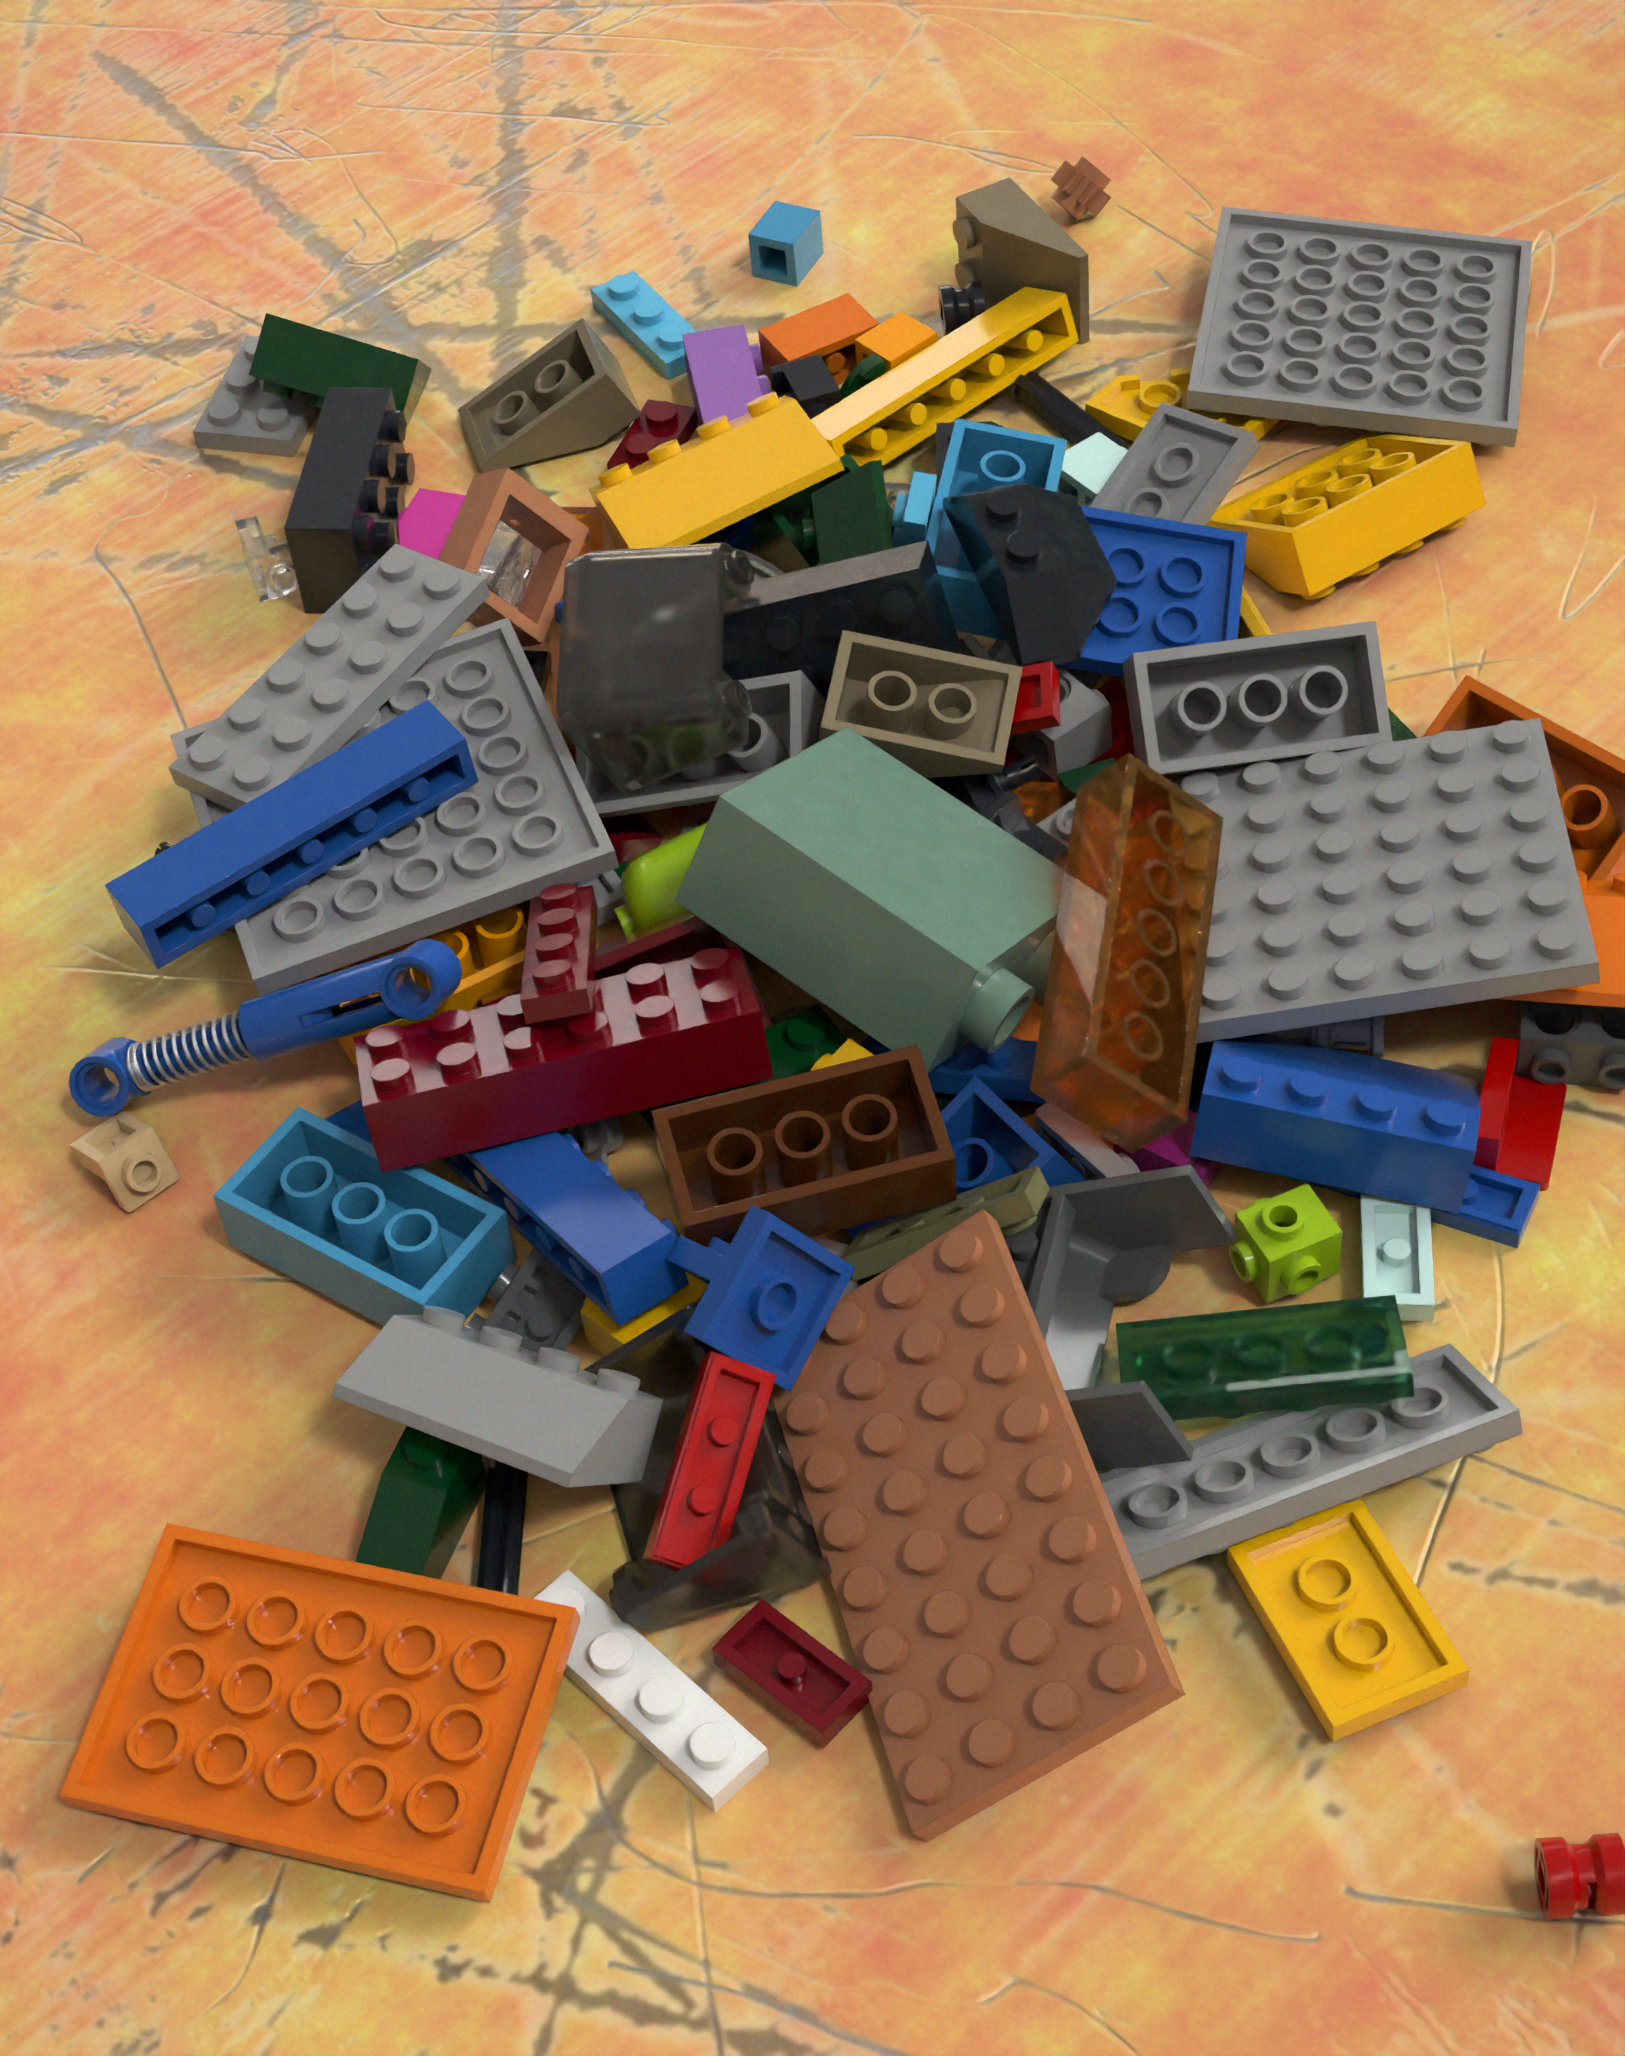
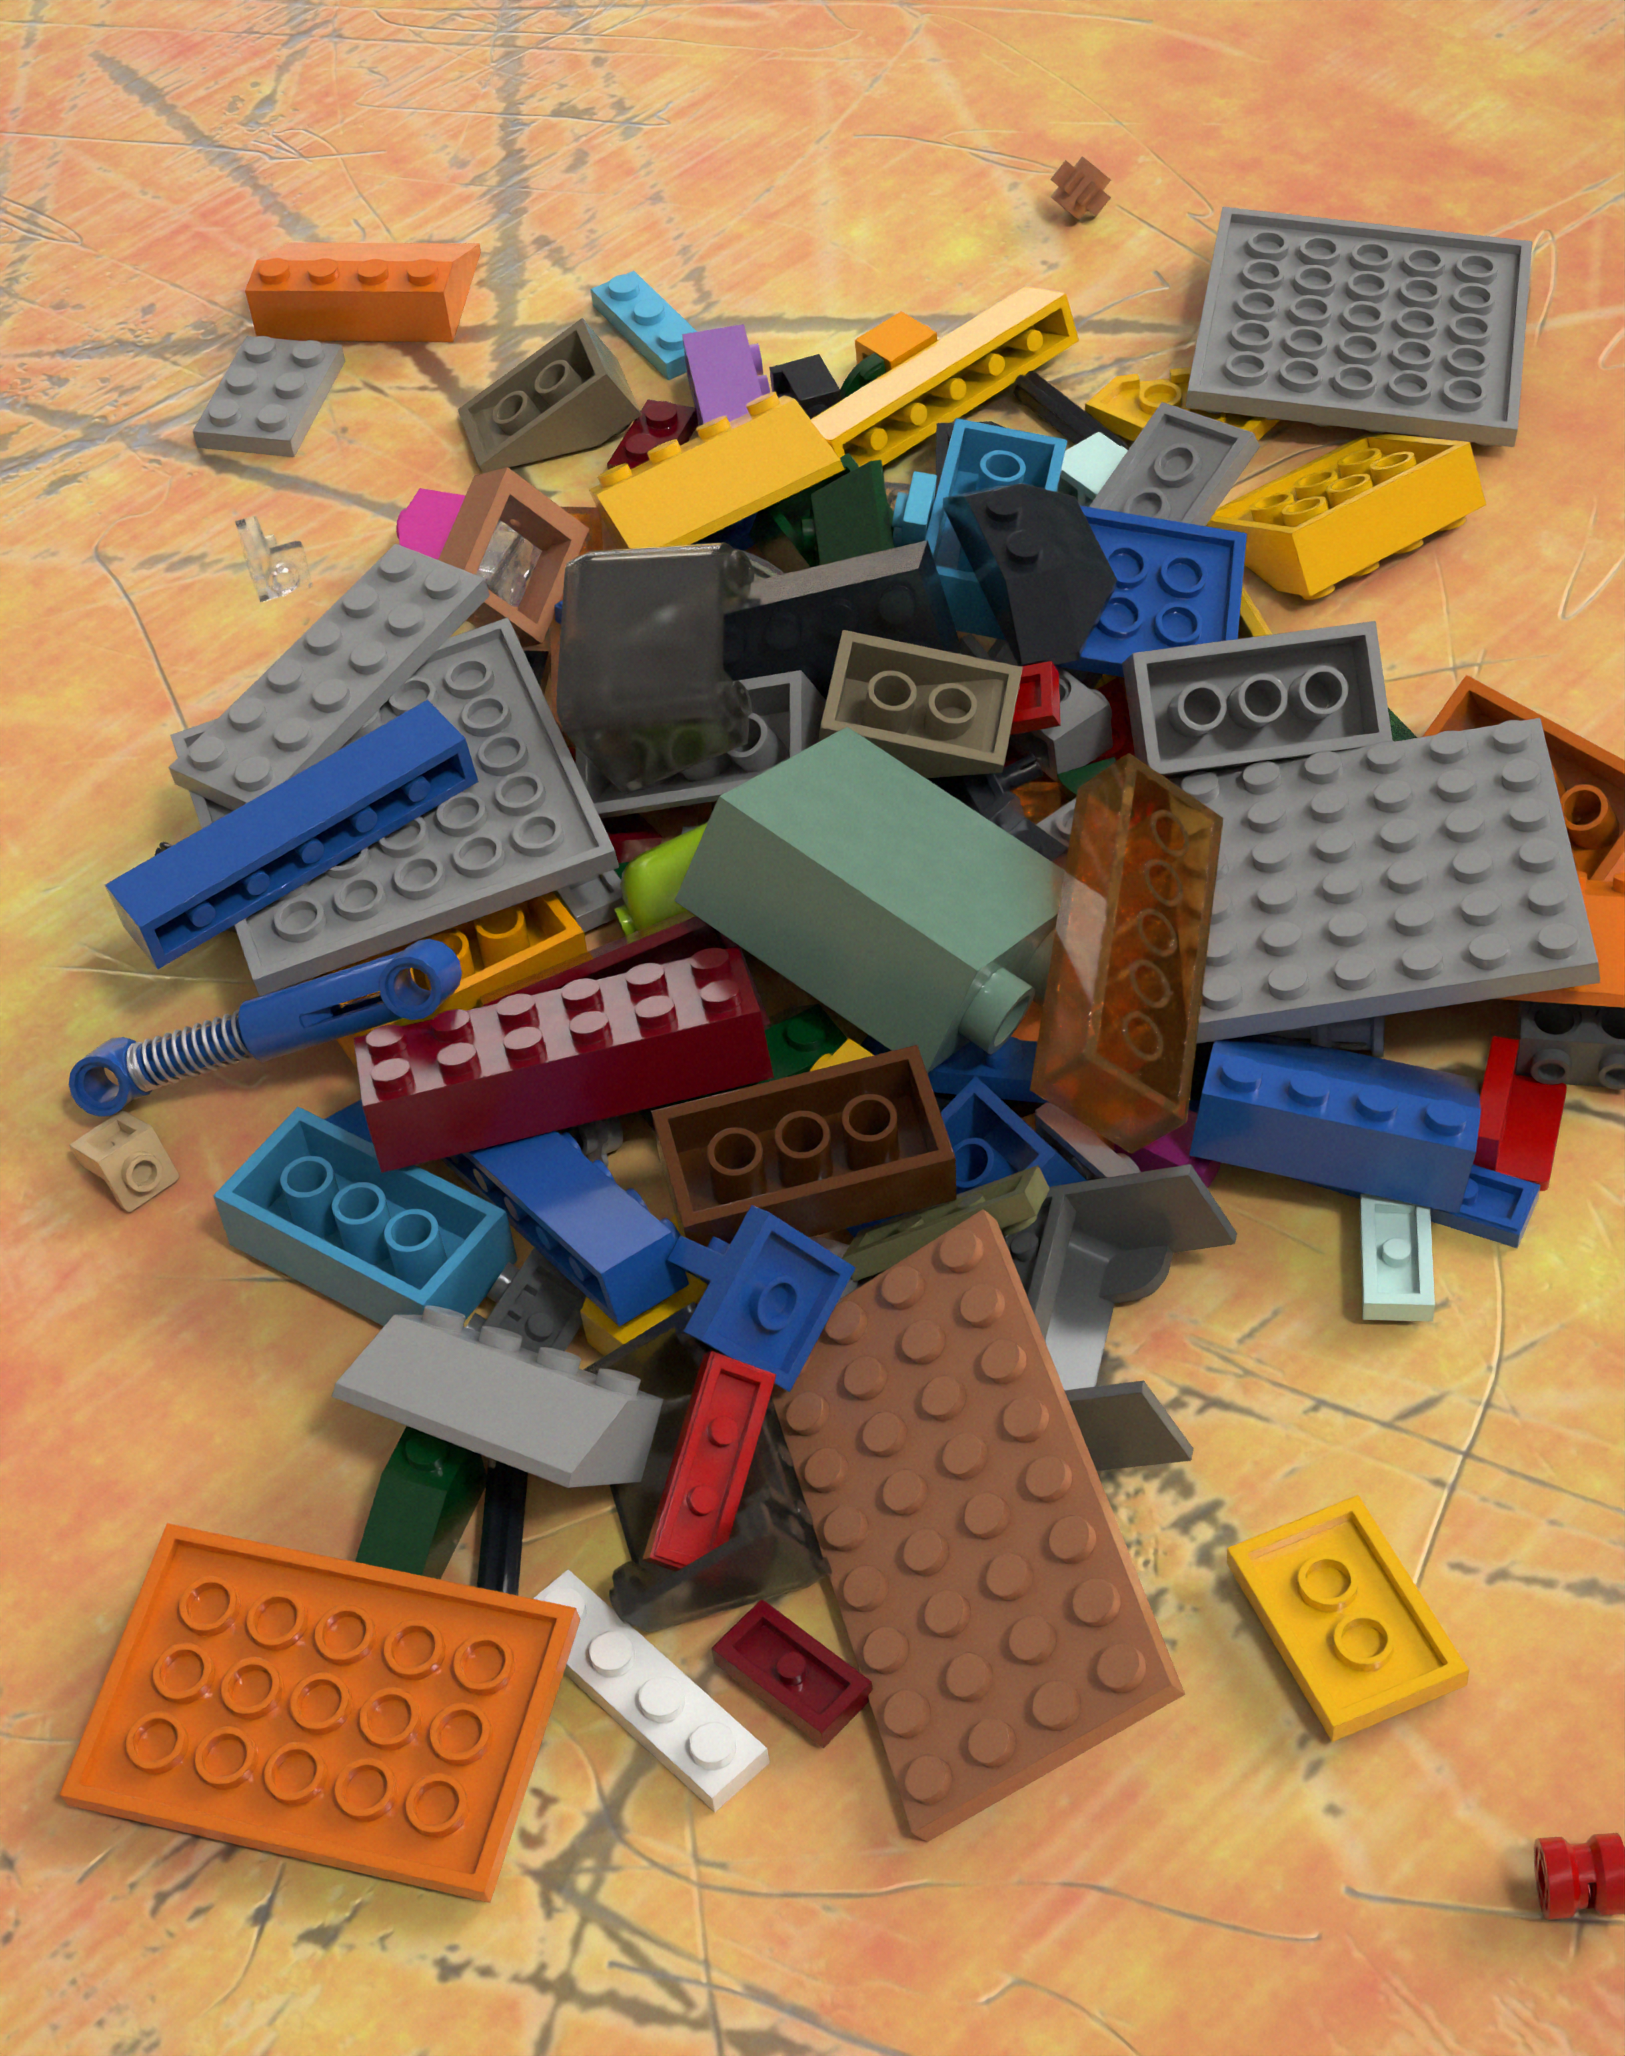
dark green slope [249,313,431,425] -> none
black brick [284,388,415,614] -> none
dark red plate [520,883,598,1025] -> none
dark azure brick [748,201,824,287] -> none
orange brick [758,293,880,385] -> none
black wheel [938,281,986,336] -> none
dark tan slope [953,177,1090,345] -> none
light grey plate [1098,1343,1523,1580] -> none
clear green plate [1116,1295,1414,1422] -> none
lime brick [1229,1183,1343,1304] -> none
none -> orange slope [245,242,481,342]

